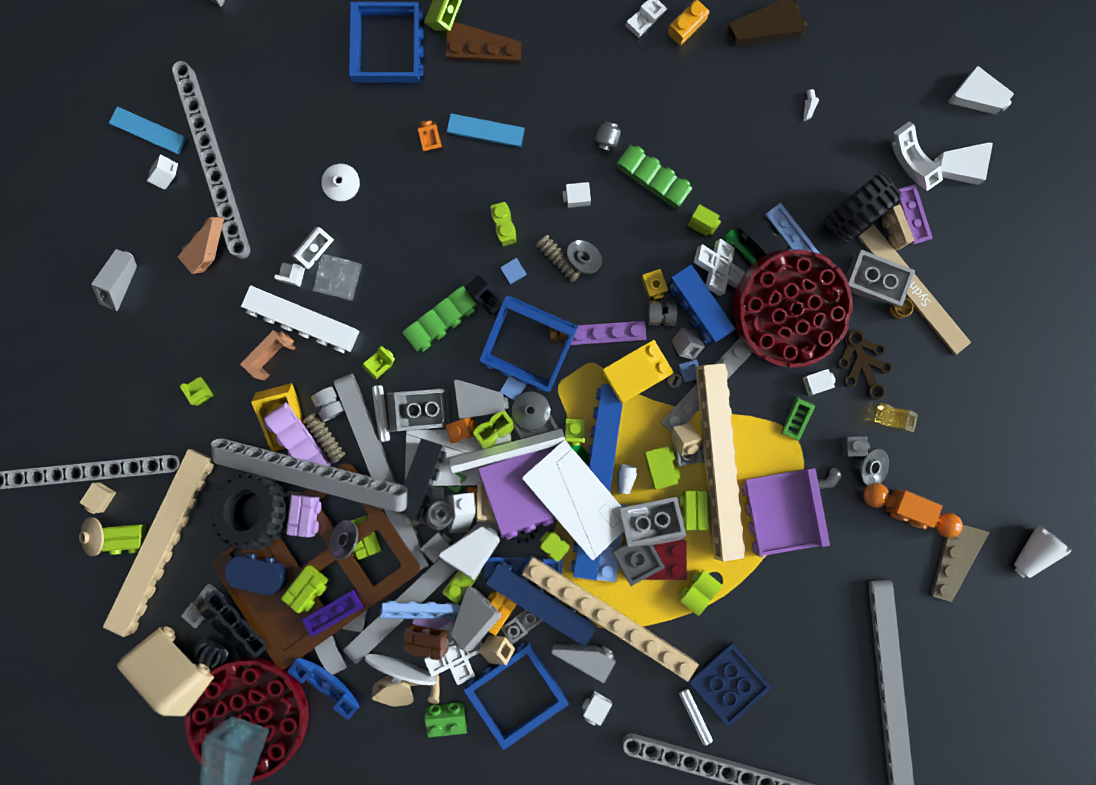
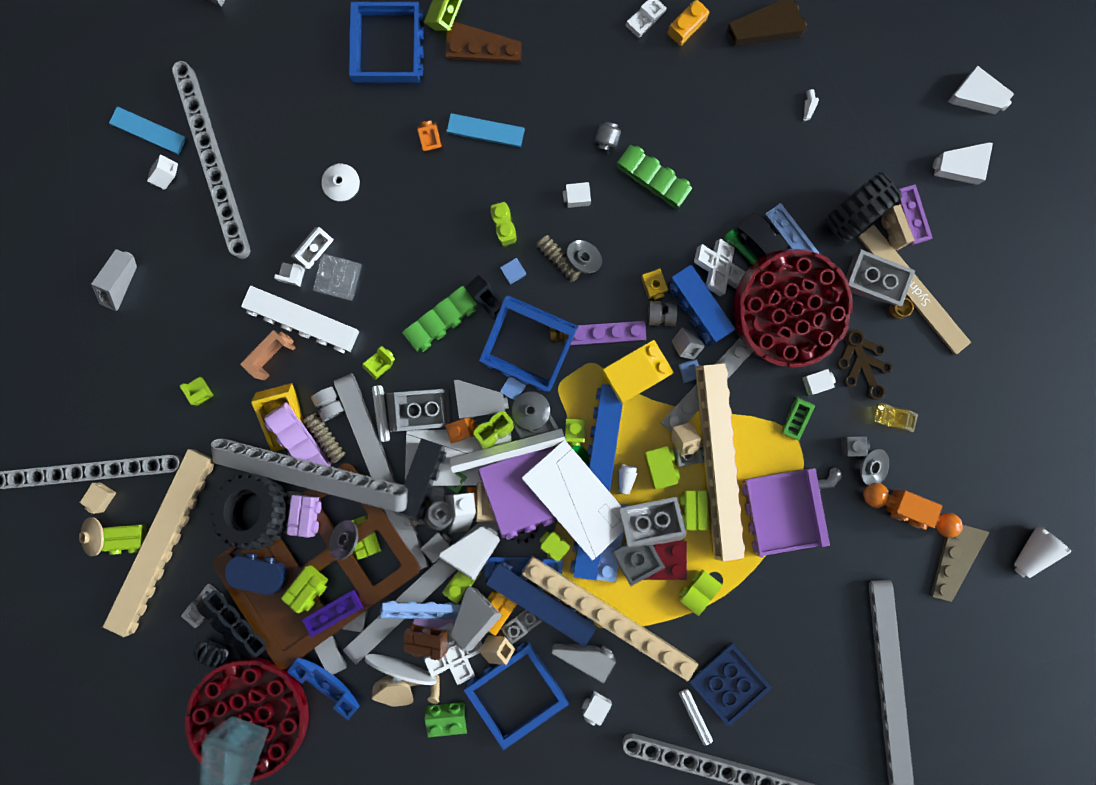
tan windscreen [117,626,214,716] -> none
nougat slope [178,217,224,274] -> none
light grey hinge [667,373,683,389] -> none
lime brick [687,204,721,237] -> none
white arch [892,122,943,191] -> none

